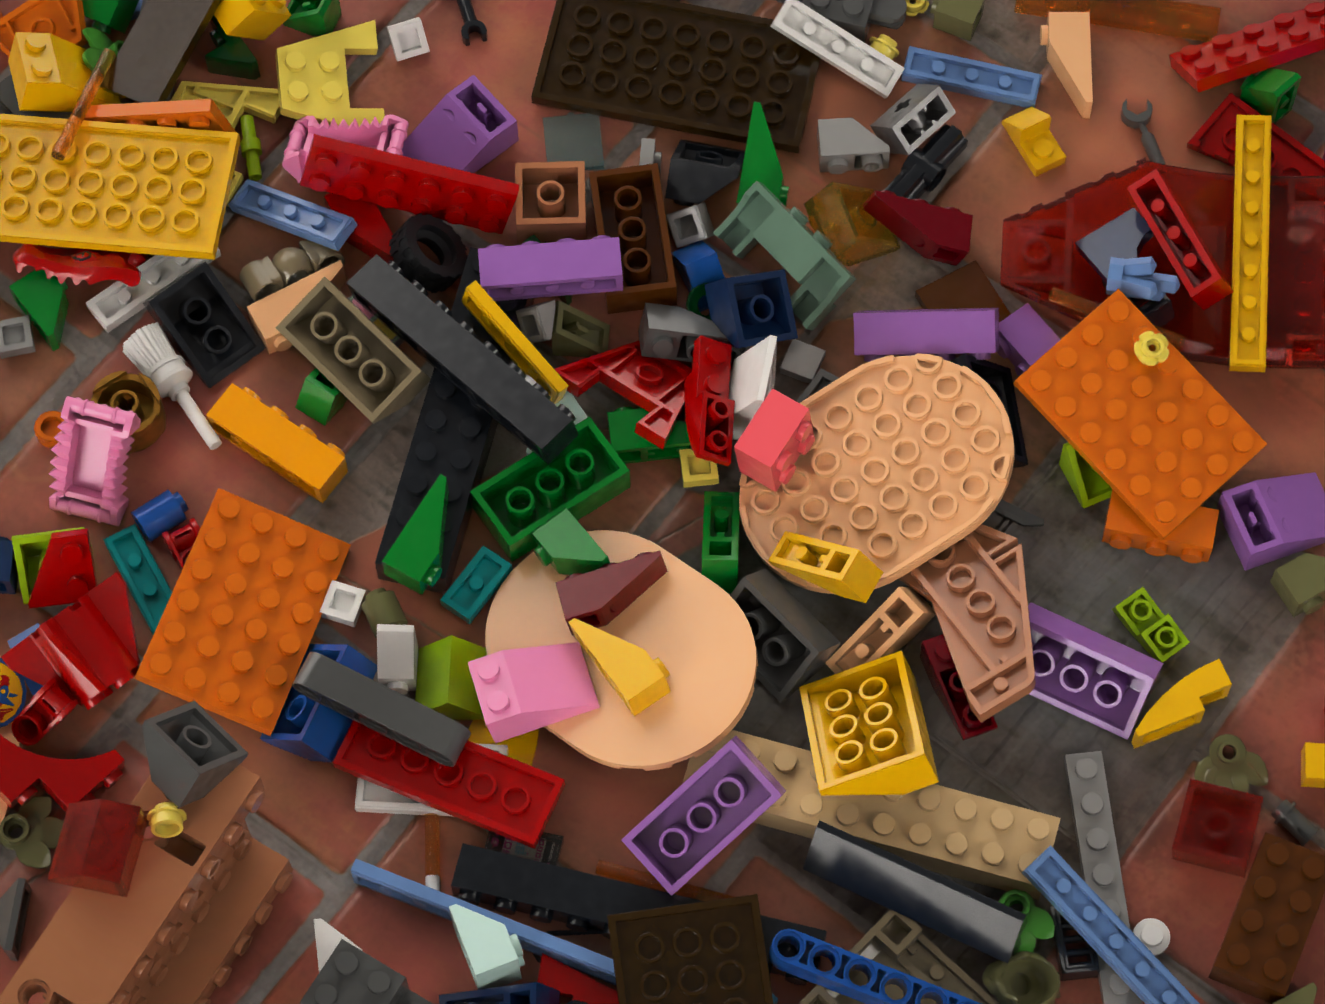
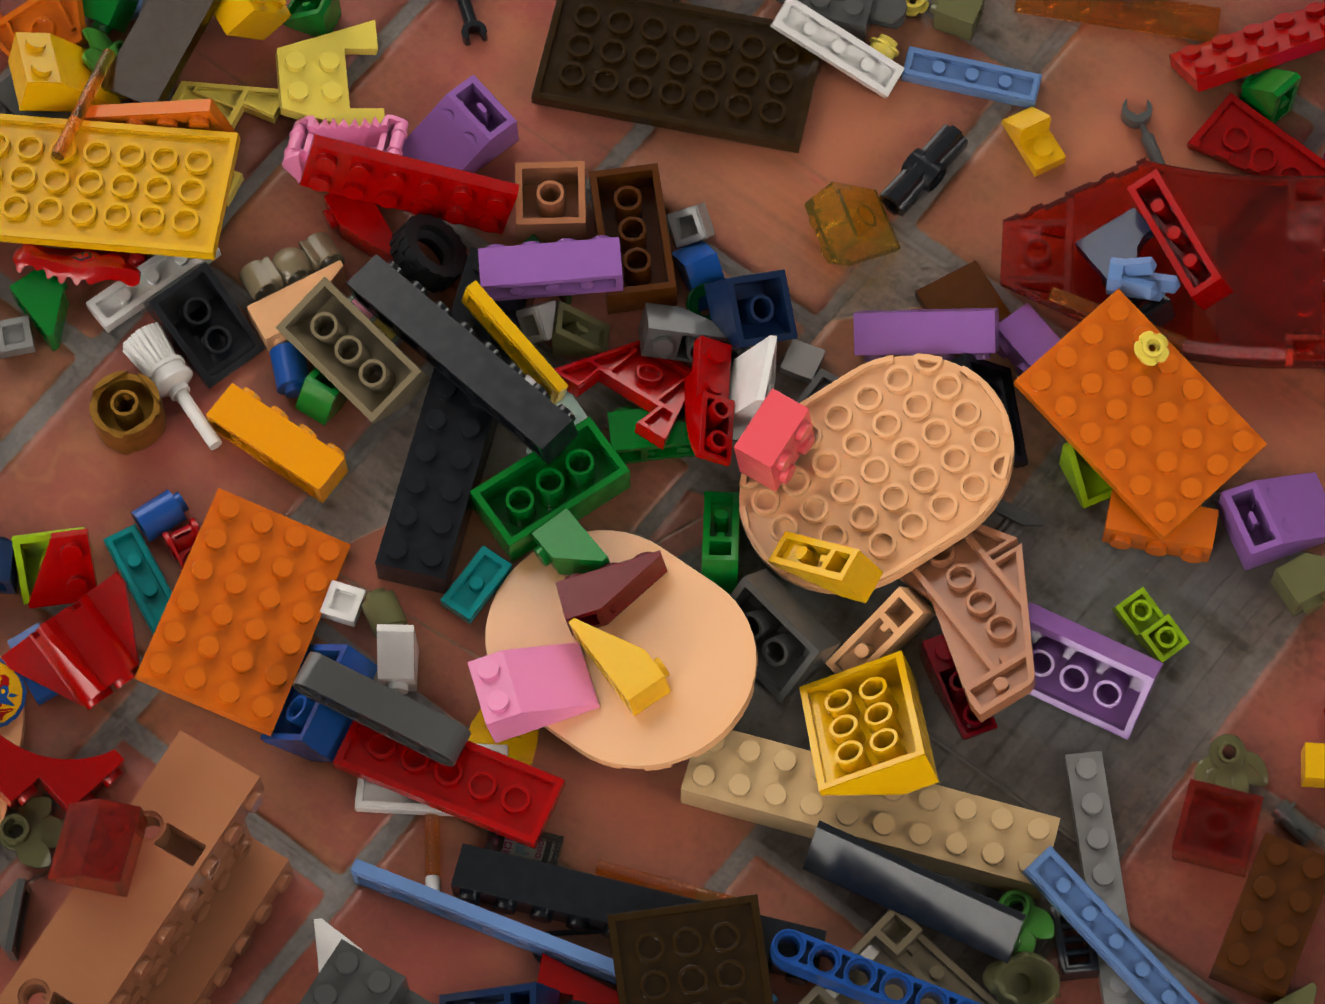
red piece [11,677,80,746] -> none
orange tile [34,411,64,448] -> none
bright pink piece [48,396,141,526] -> none
dark grey slope [142,701,249,808] -> none
light yellow plate [147,802,187,838] -> none
dark green slope [205,15,261,80] -> none
medium blue tile [228,179,357,251] -> none
lime bar [240,115,262,181] -> none
green slope [382,474,449,595] -> none
white plate [387,17,430,61] -> none
lime slope [415,635,487,720] -> none
light aqua slope [449,904,525,990] -> none
clear light blue piece [543,112,604,170] -> none
medium lavender brick [621,735,786,896] -> none
light grey plate [639,138,662,173] -> none
black slope [665,139,745,206] -> none
light yellow plate [679,448,719,488] -> none
sand green bracket [713,181,856,331] -> none
green slope [736,101,789,206] -> none
light grey slope [817,118,890,174] -> none
dark red slope [863,190,973,266] -> none
flat silver brick [870,83,956,155] -> none
light nougat slope [1040,12,1093,119] -> none
yellow slope [1131,659,1232,749] -> none
white plate [1133,918,1170,956] -> none
yellow tile [1229,115,1272,372] -> none
none -> blue brick [269,342,310,399]

